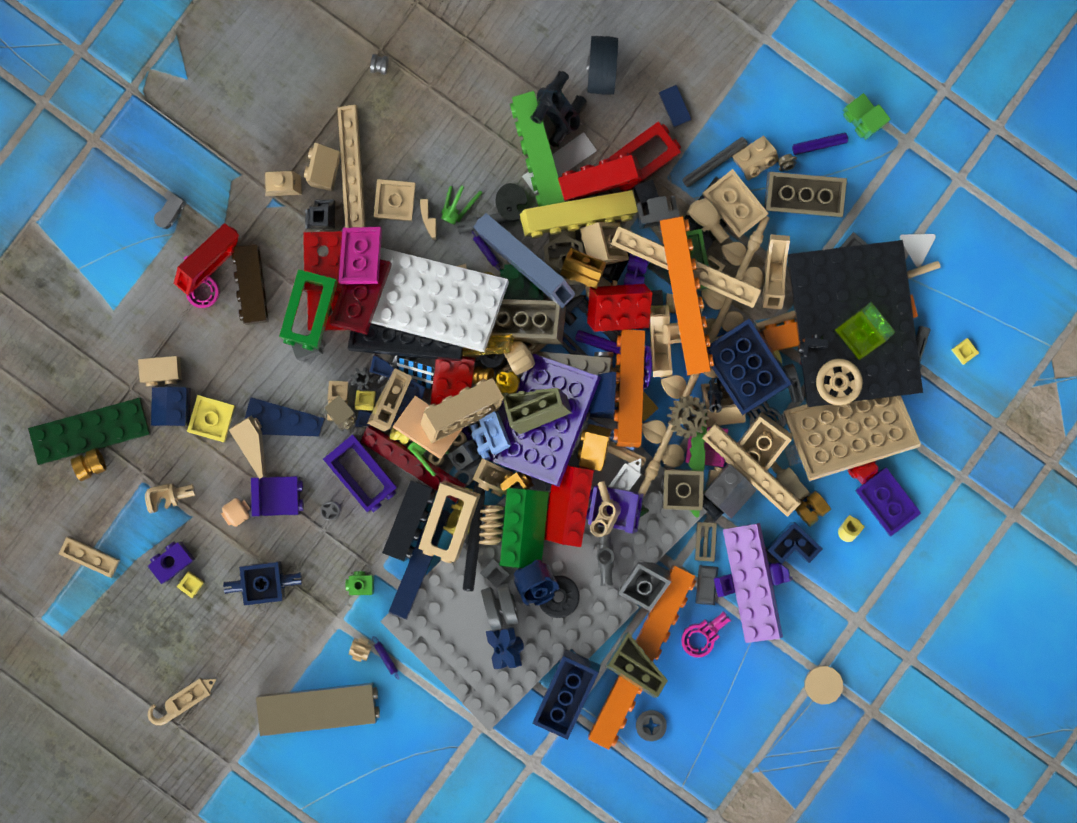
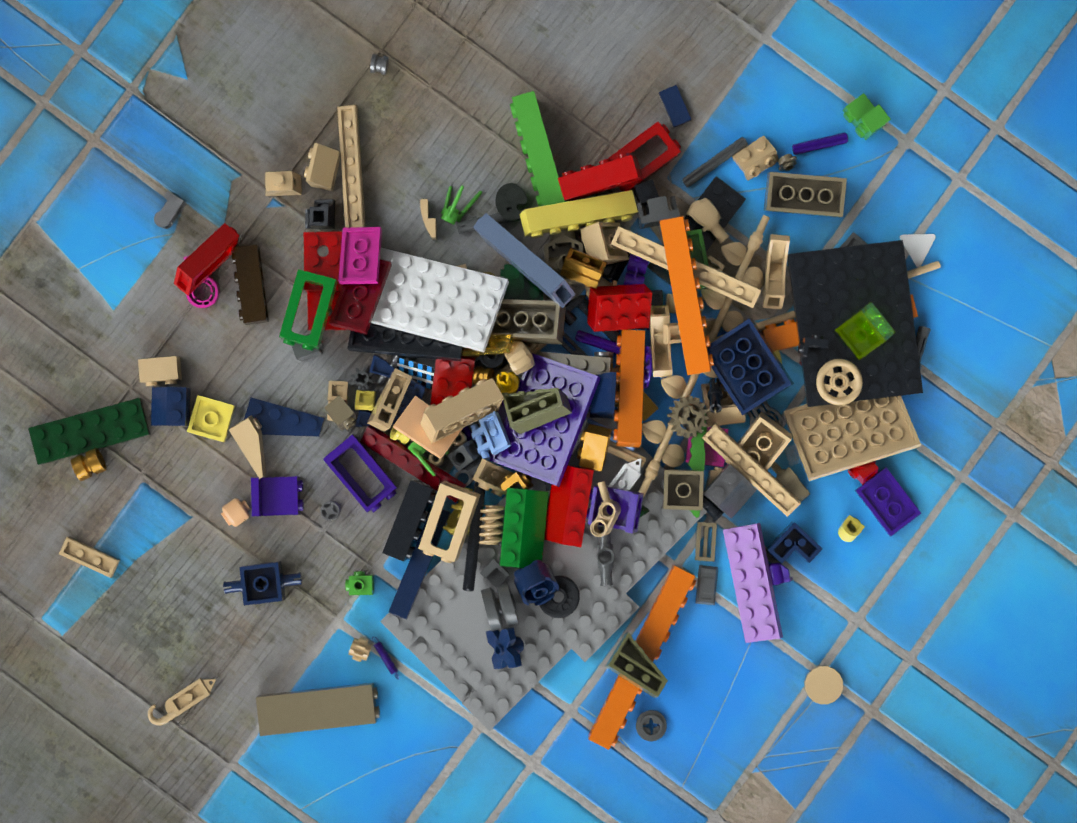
tan piece [145,483,195,513] -> none
dark purple brick [148,541,196,584] -> none
light yellow tile [177,571,205,598] -> none
tan plate [374,179,416,222] -> none
dark purple piece [471,231,501,271] -> none
white sticker [522,132,597,194] -> none
black piece [530,71,587,148] -> none
dark blue brick [532,649,601,740] -> none
black wheel [587,36,618,95] -> none
dark grey slope [618,562,671,612] -> none
dark pink pin [681,611,731,657] -> none
tan plate [702,169,769,238] -> none
dark purple plate [714,574,735,597] -> none
dark grey piece [783,363,804,403] -> none
pearl gold wheel [795,491,831,527] -> none
light yellow tile [951,338,979,365] -> none

